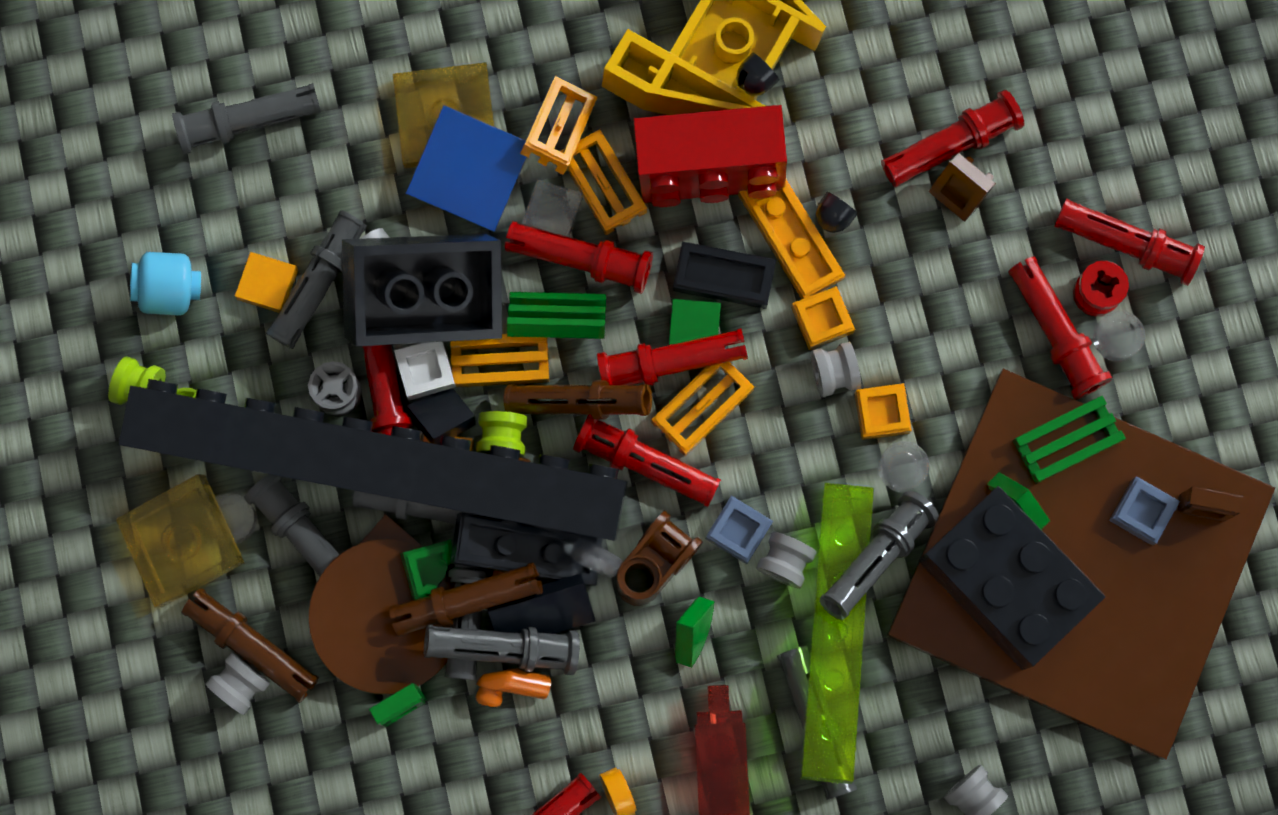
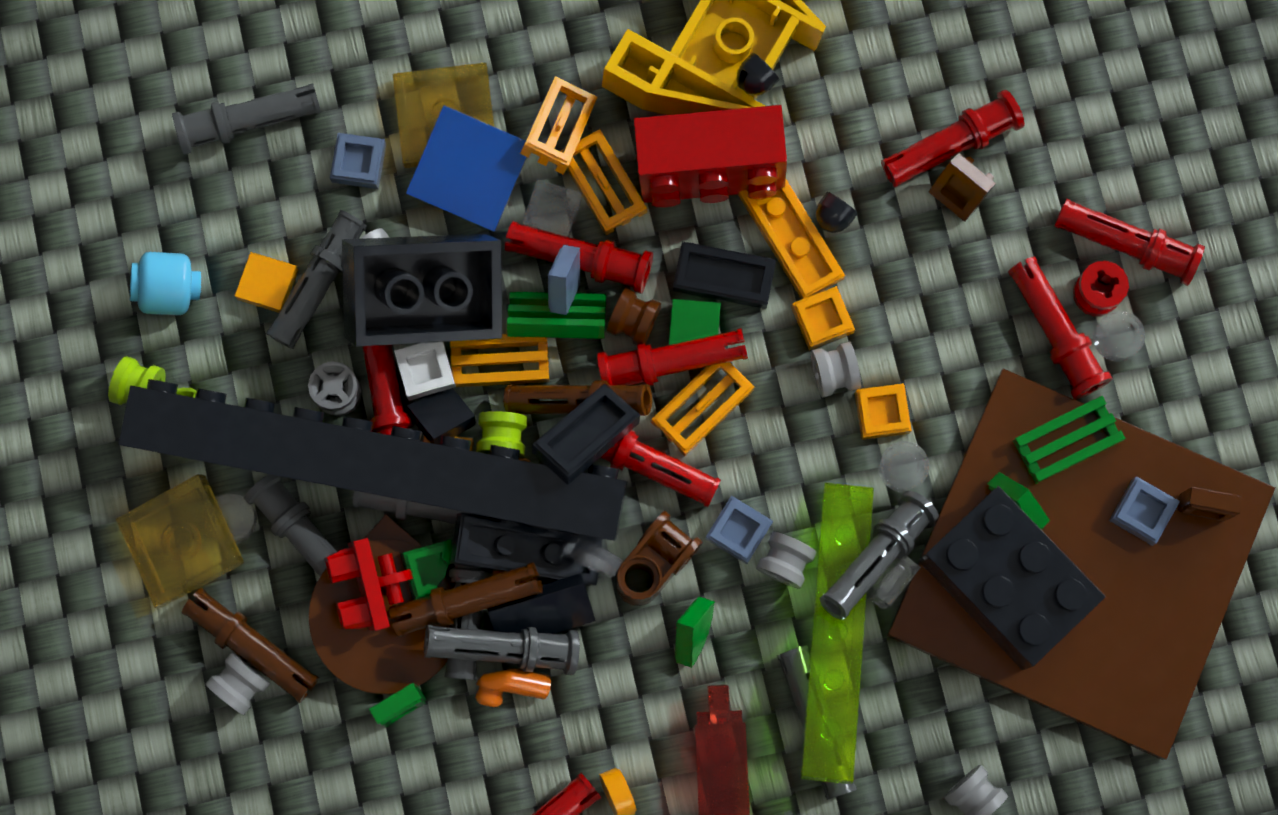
none -> red hips [324,538,413,631]
none -> sand blue tile [330,133,387,189]
none -> black tile [532,383,640,485]
none -> sand blue tile [548,245,580,315]
none -> reddish brown wheel [607,288,662,345]
none -> clear tile [869,557,921,610]

